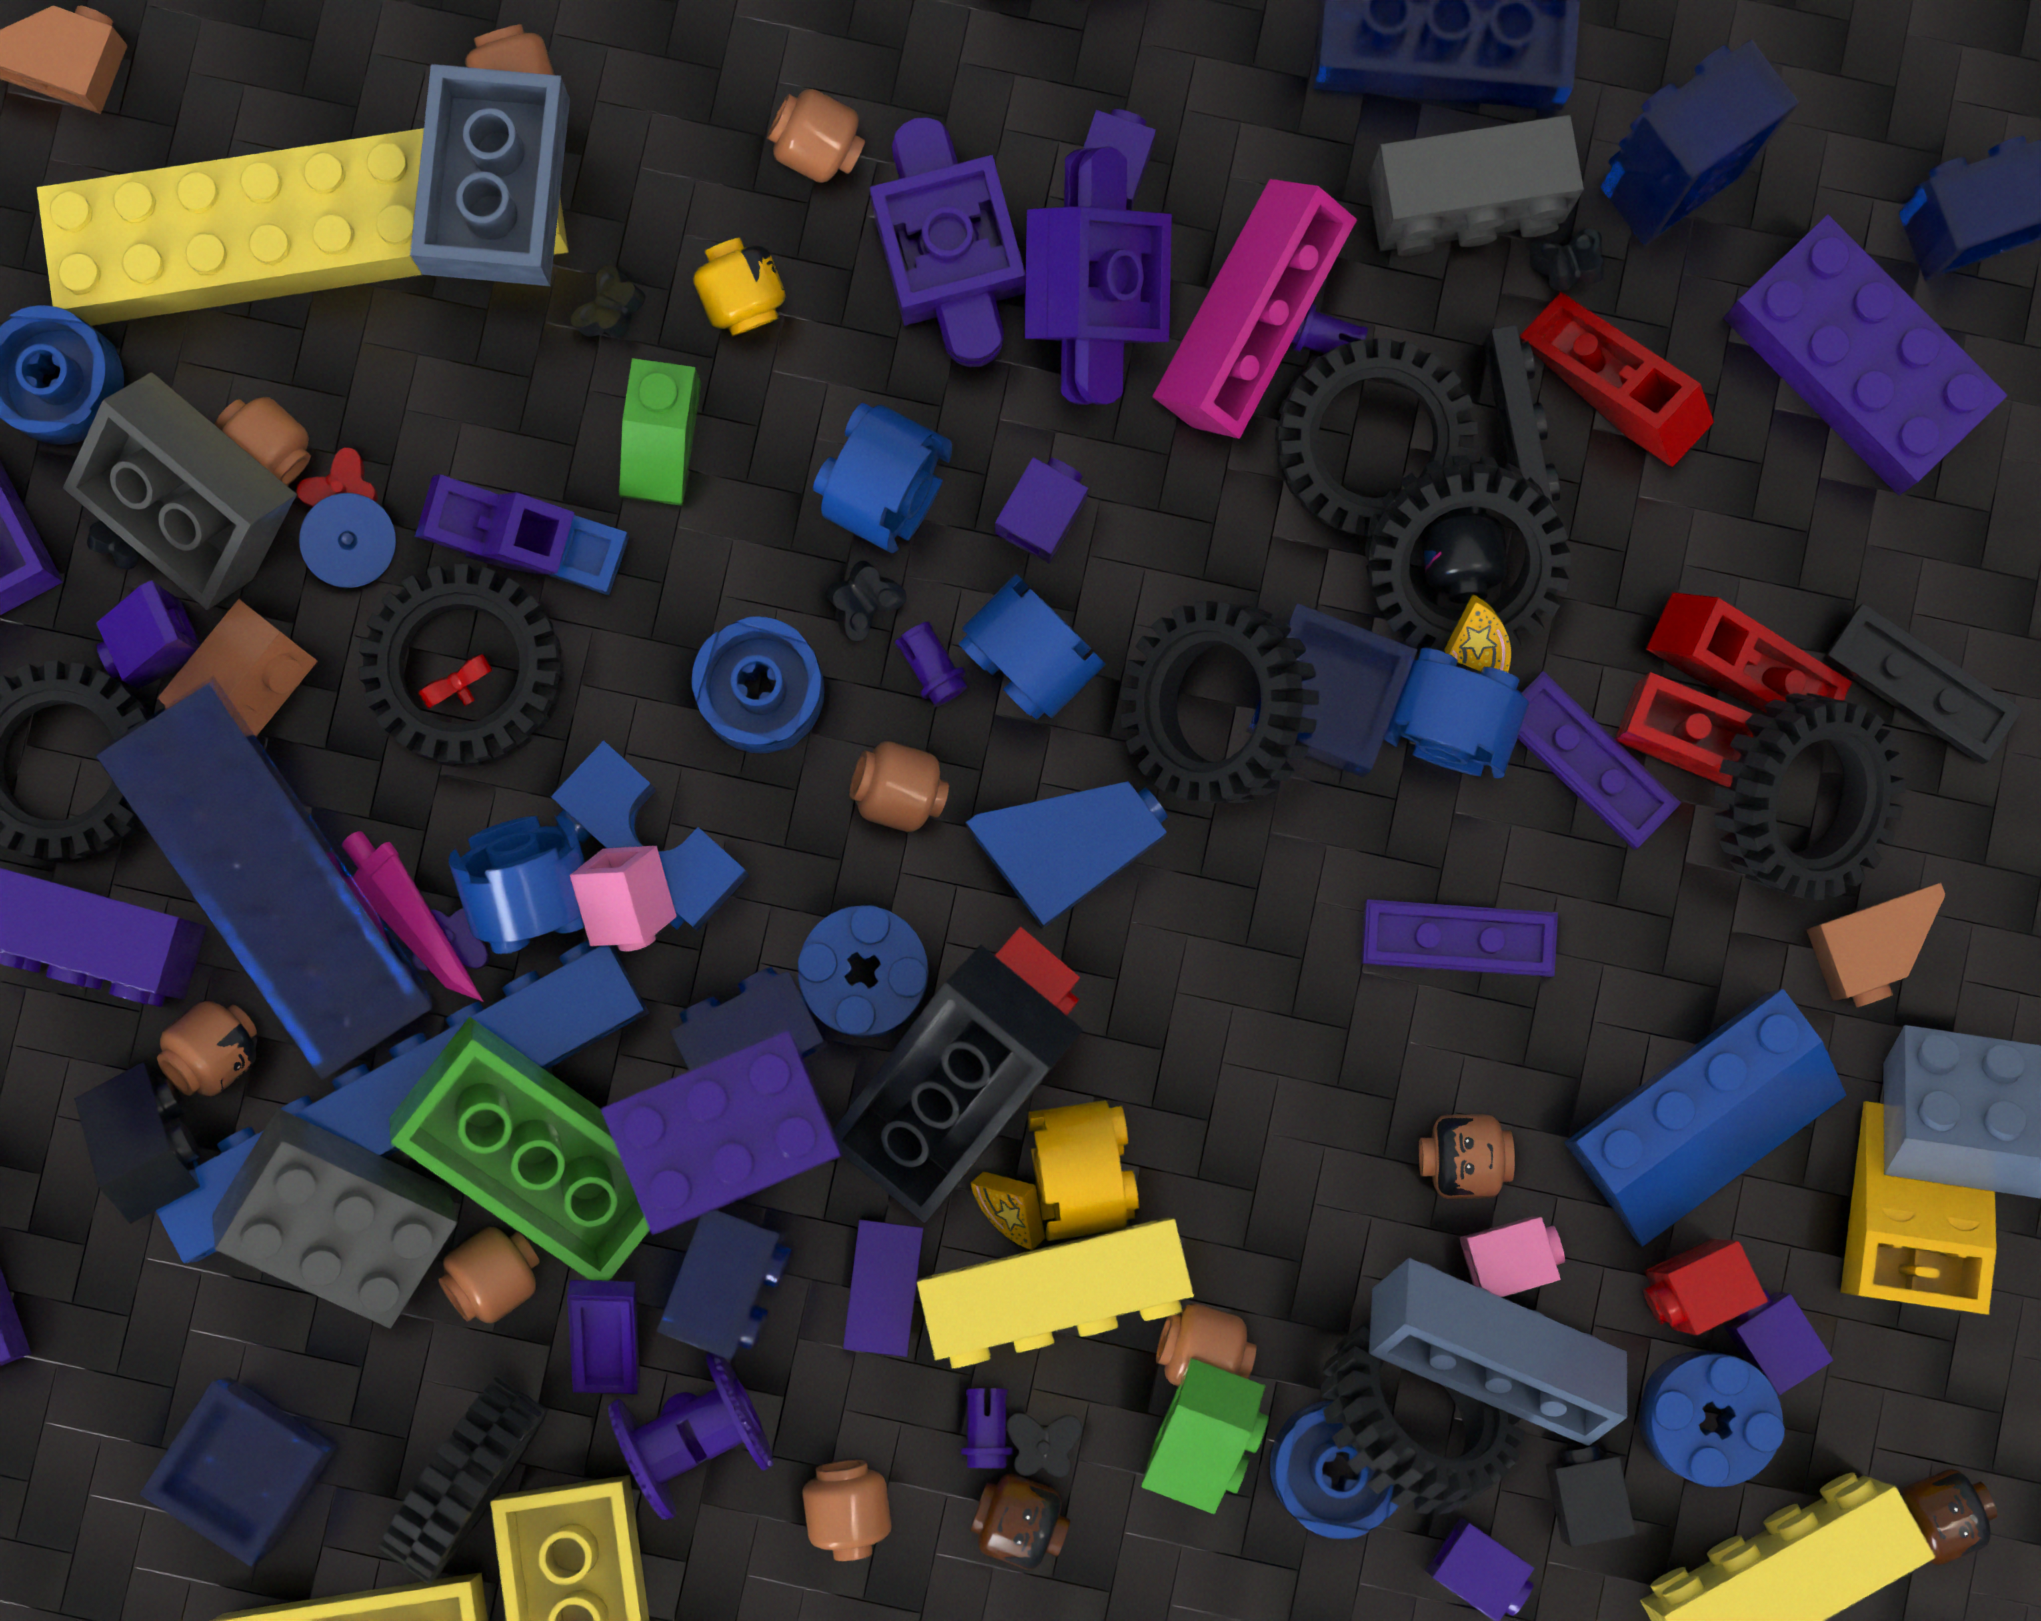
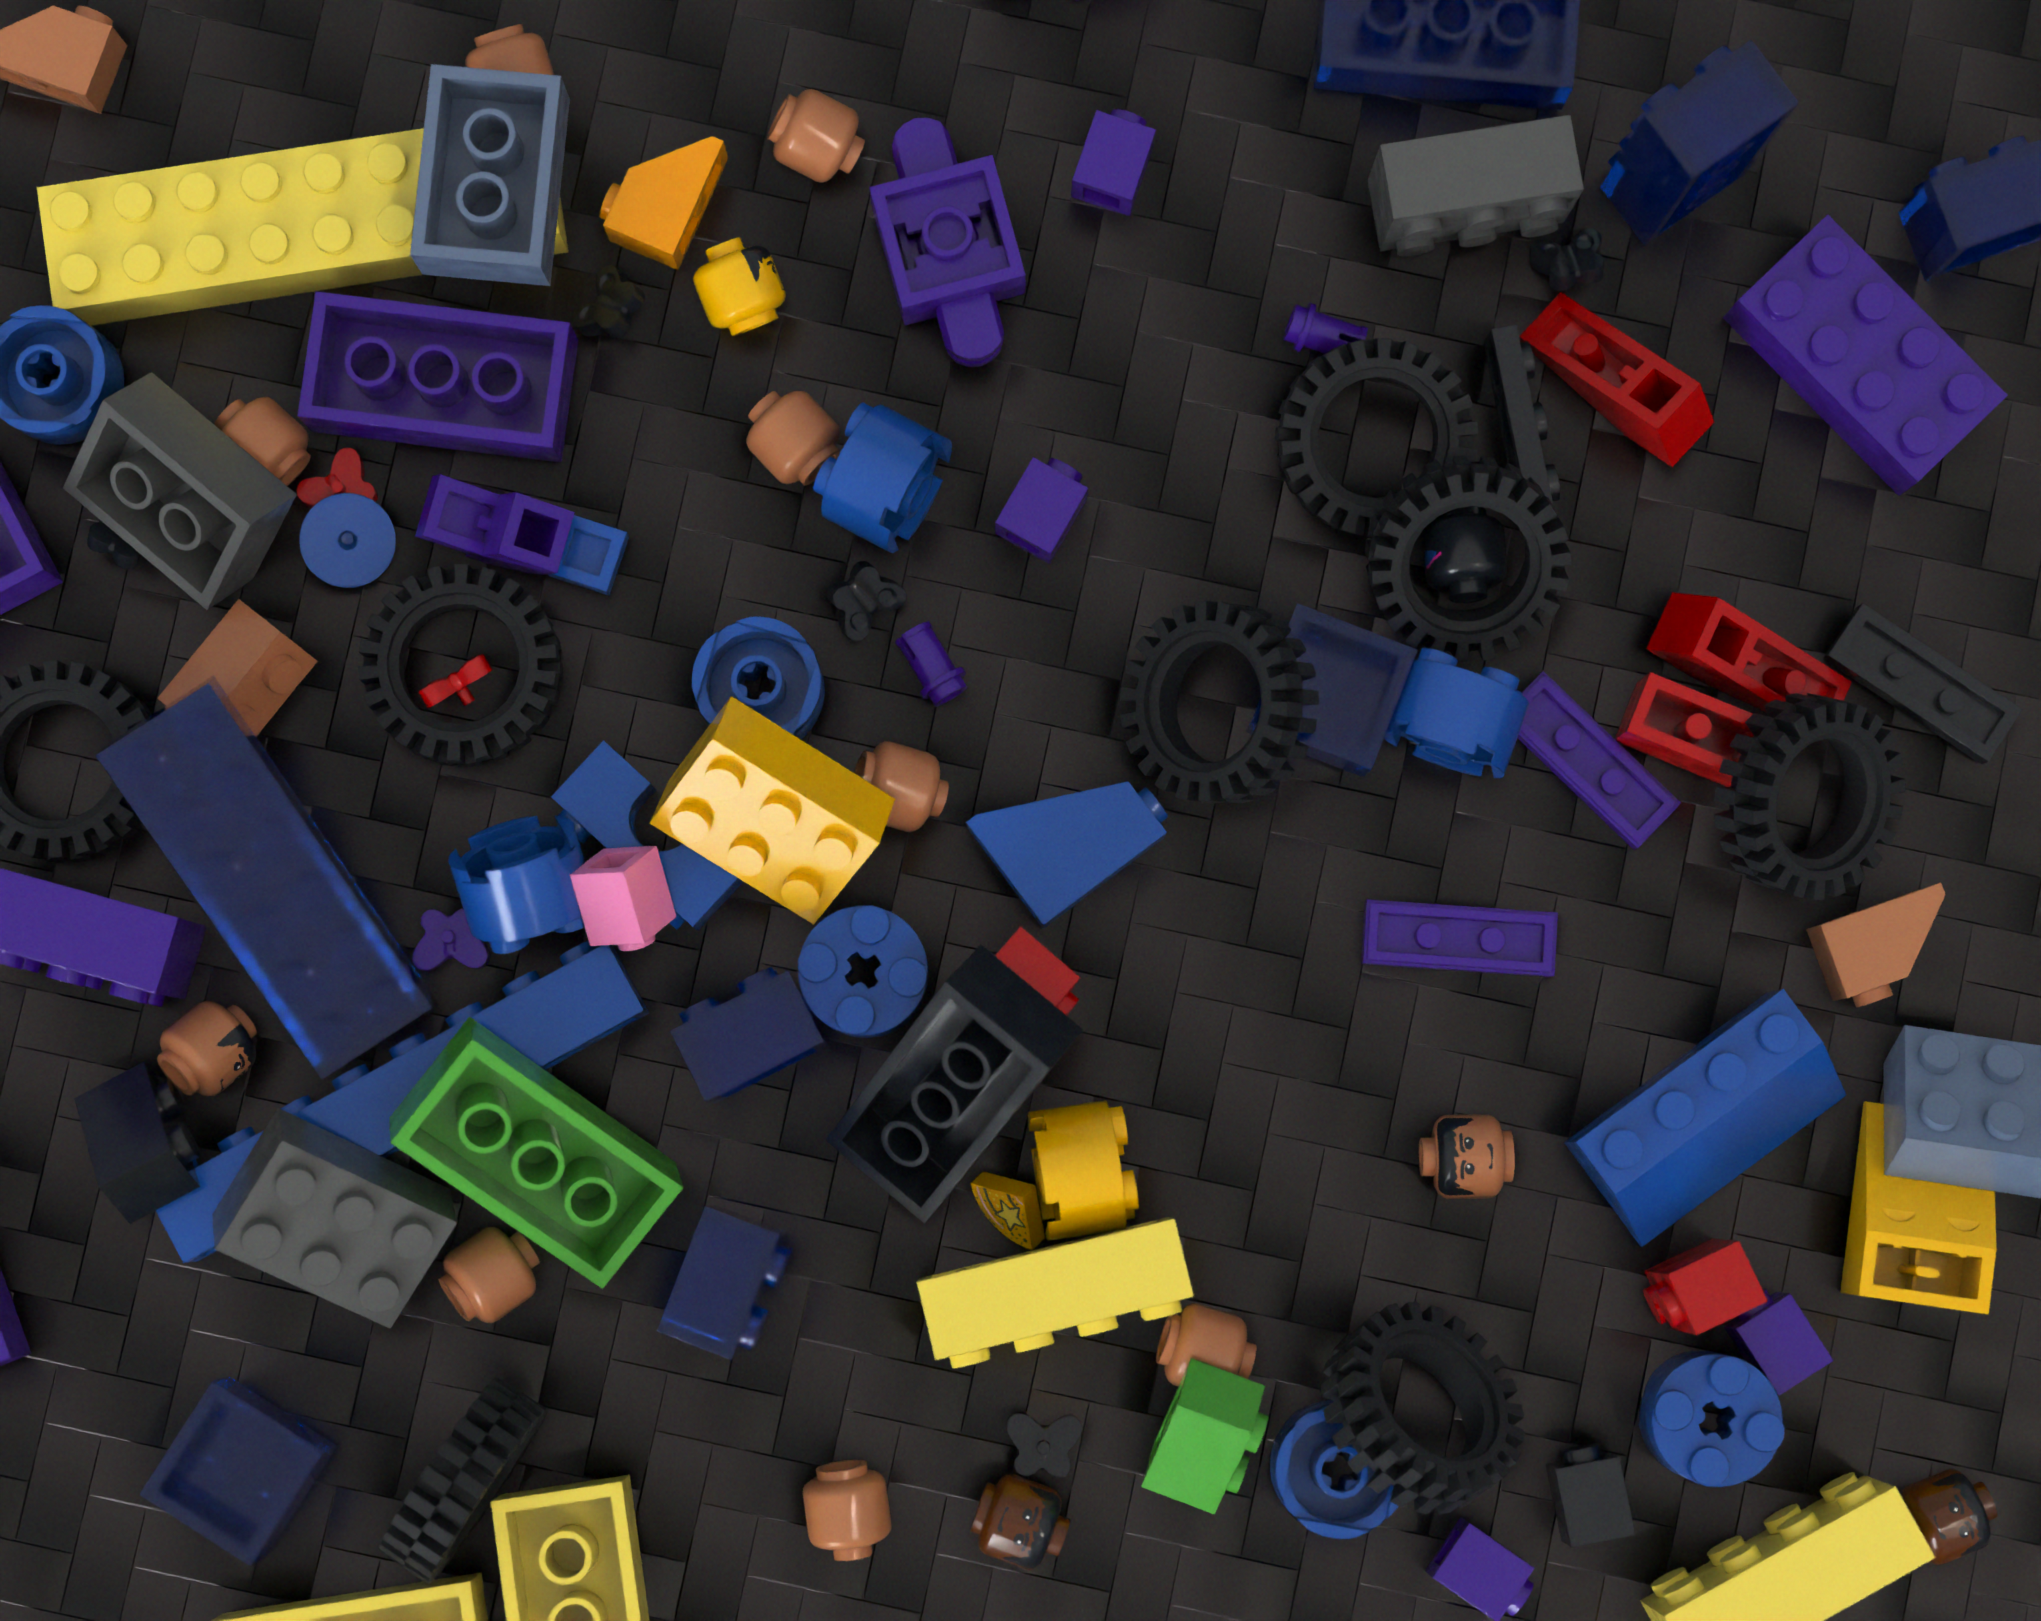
dark purple slope [96,580,201,689] -> none
dark pink bar [342,831,483,1001] -> none
dark purple tile [567,1280,640,1394] -> none
dark purple brick [601,1030,843,1235] -> none
dark purple hose [608,1350,774,1520] -> none
bright green slope [619,358,701,506] -> none
dark purple tile [843,1220,924,1357] -> none
blue brick [958,574,1106,720] -> none
dark purple pin [961,1388,1013,1468] -> none
dark purple brick [1025,146,1172,405] -> none
dark pink brick [1152,179,1357,439] -> none
sand blue brick [1369,1258,1627,1446] -> none
yellow tile [1444,594,1511,672] -> none
bright pink brick [1459,1216,1565,1297] -> none
none -> dark purple brick [297,291,578,463]
none -> light orange slope [600,136,728,270]
none -> yellow brick [649,696,895,925]
none -> nougat head [746,391,841,486]

